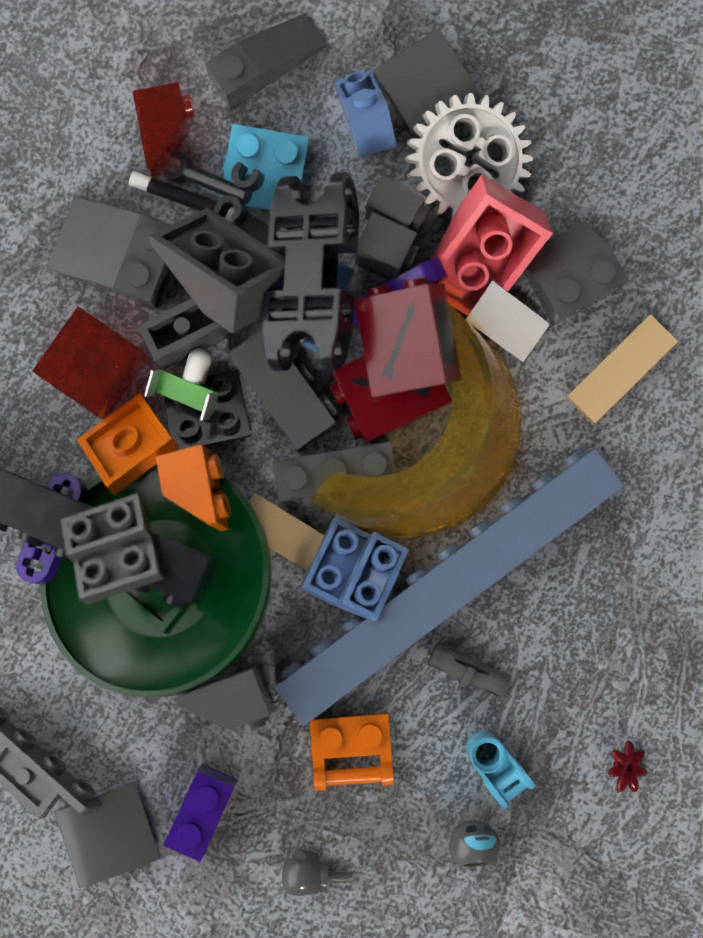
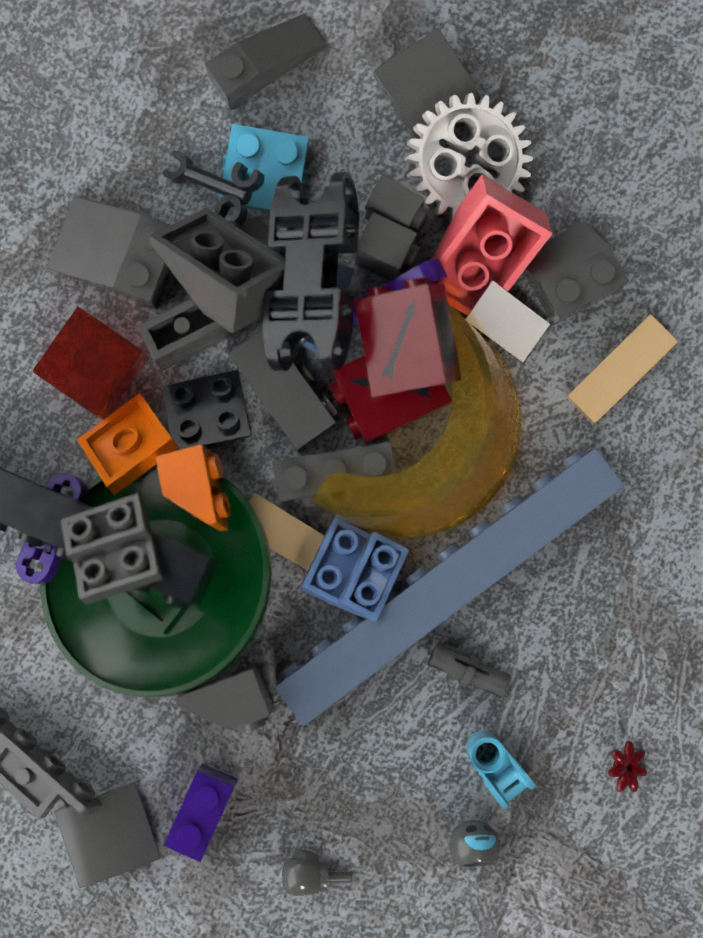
black bar [129,171,235,223] -> none
clear red slope [132,82,195,177] -> none
piece [144,348,219,421] -> none
orange plate [310,712,394,791] -> none
medium blue slope [334,71,397,158] -> none

